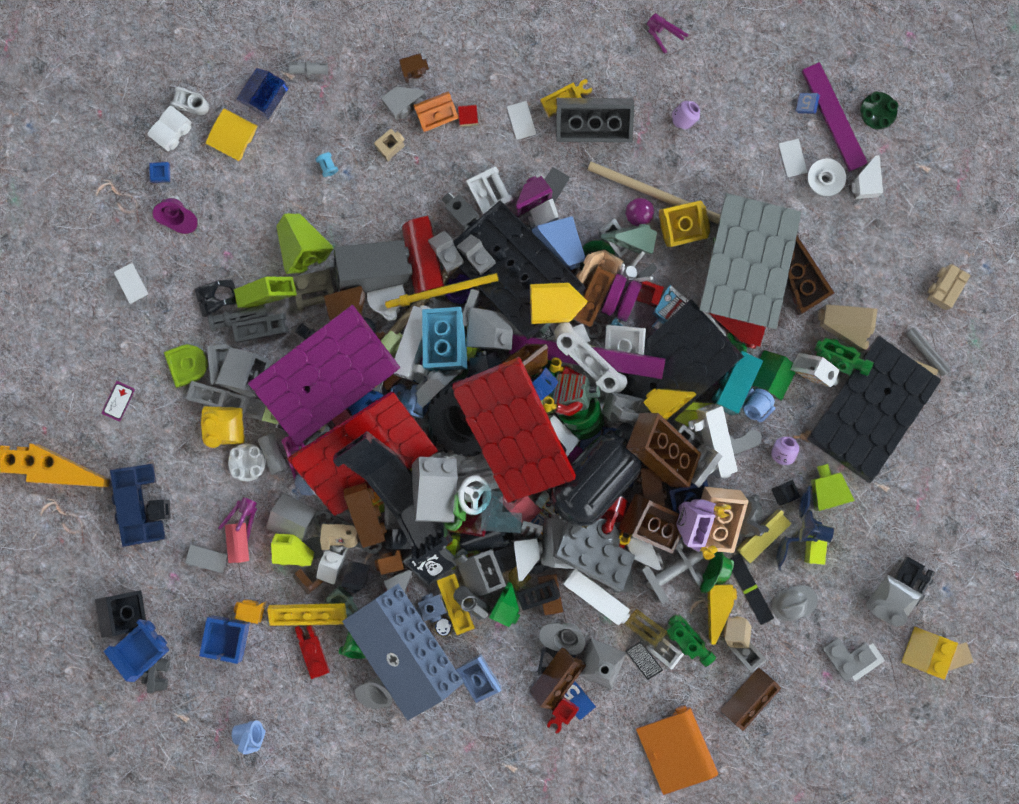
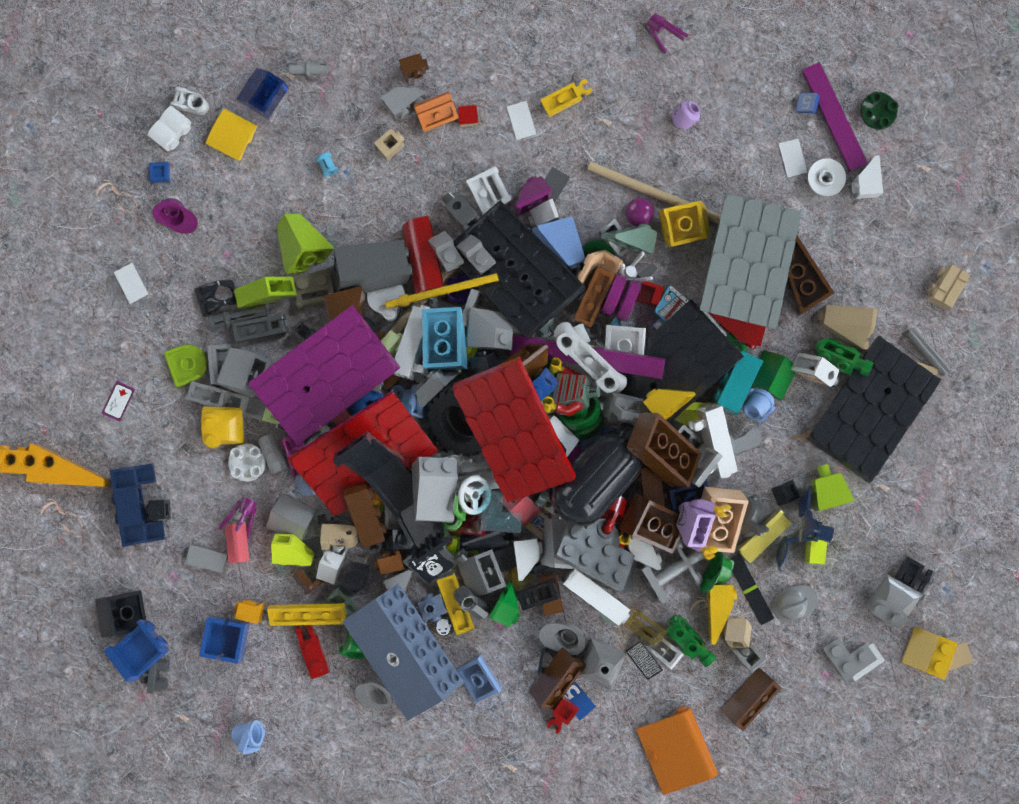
light grey tile [519,521,543,539] -> none
yellow tile [530,283,588,324] -> none
dark grey brick [556,98,635,143] -> none
lavender head [771,437,799,465] -> none

